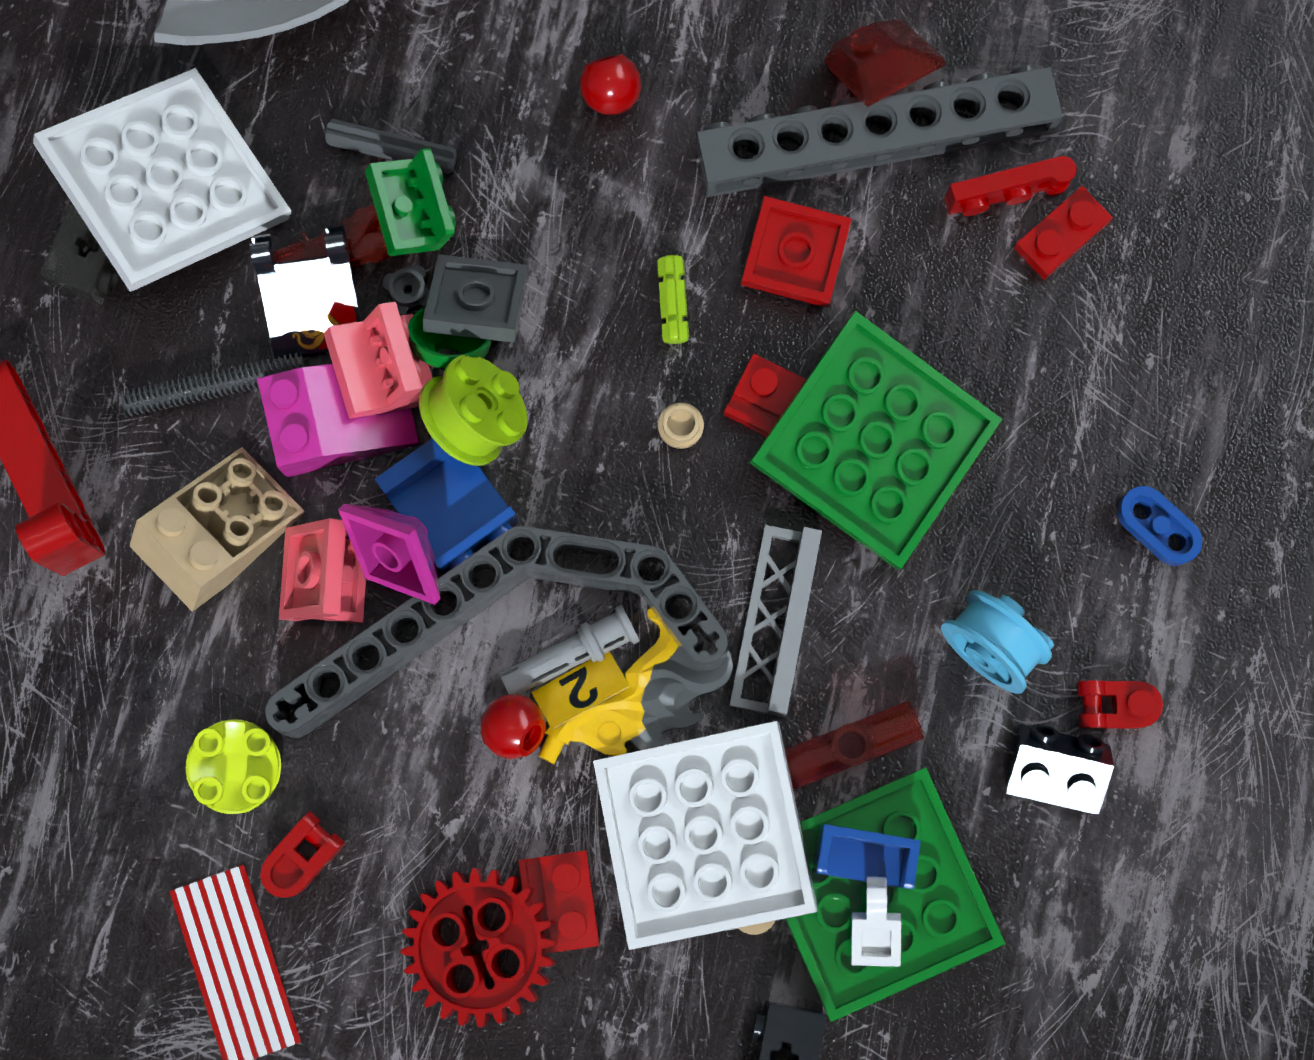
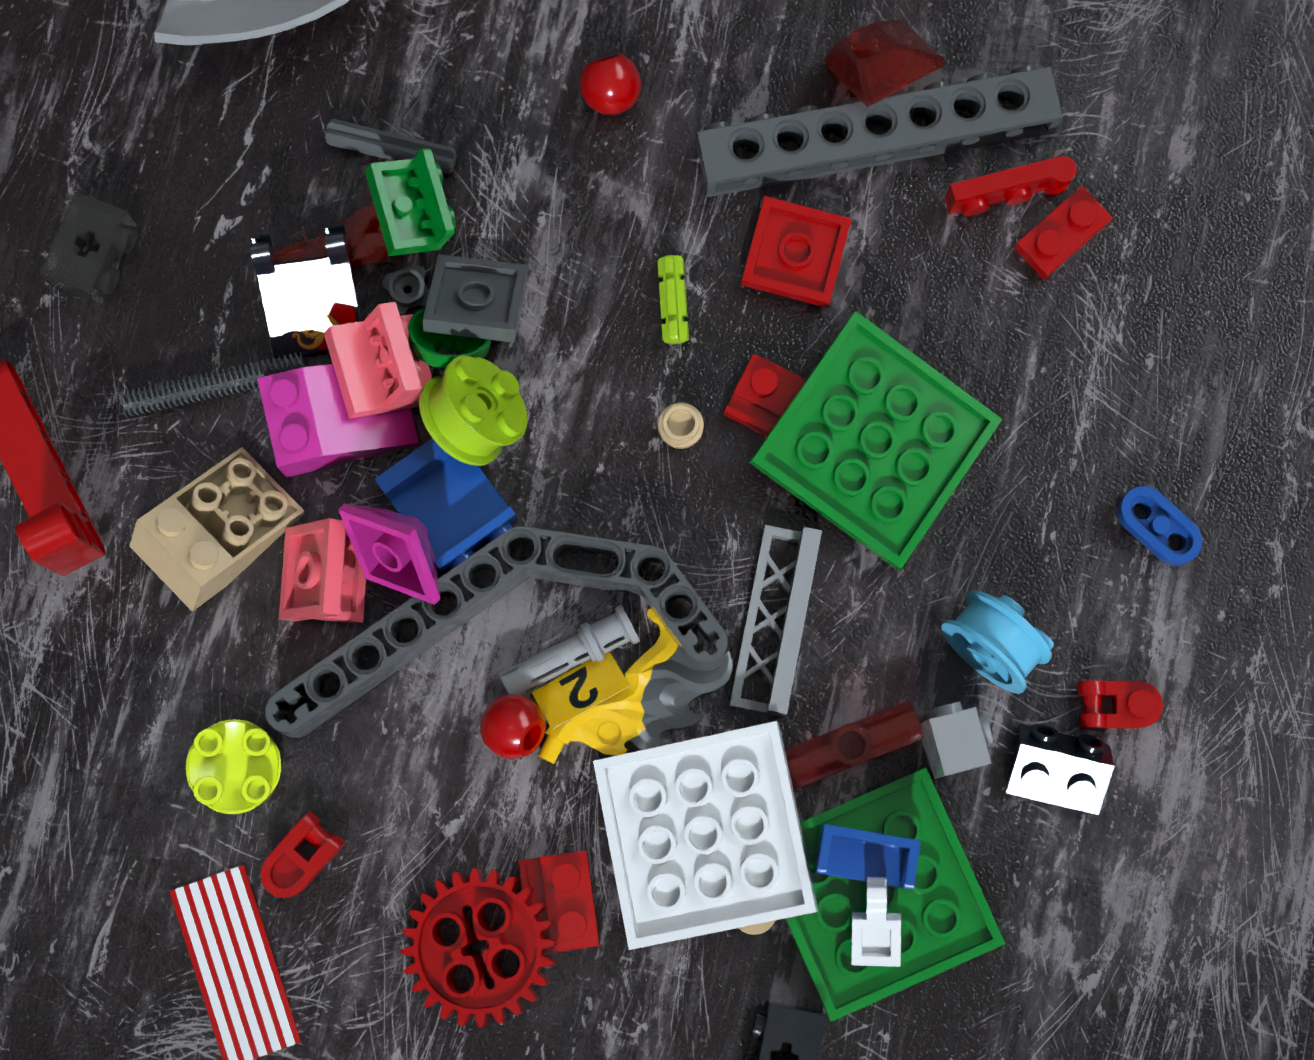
white plate [33,68,291,292] -> none
none -> light grey brick [917,702,992,780]

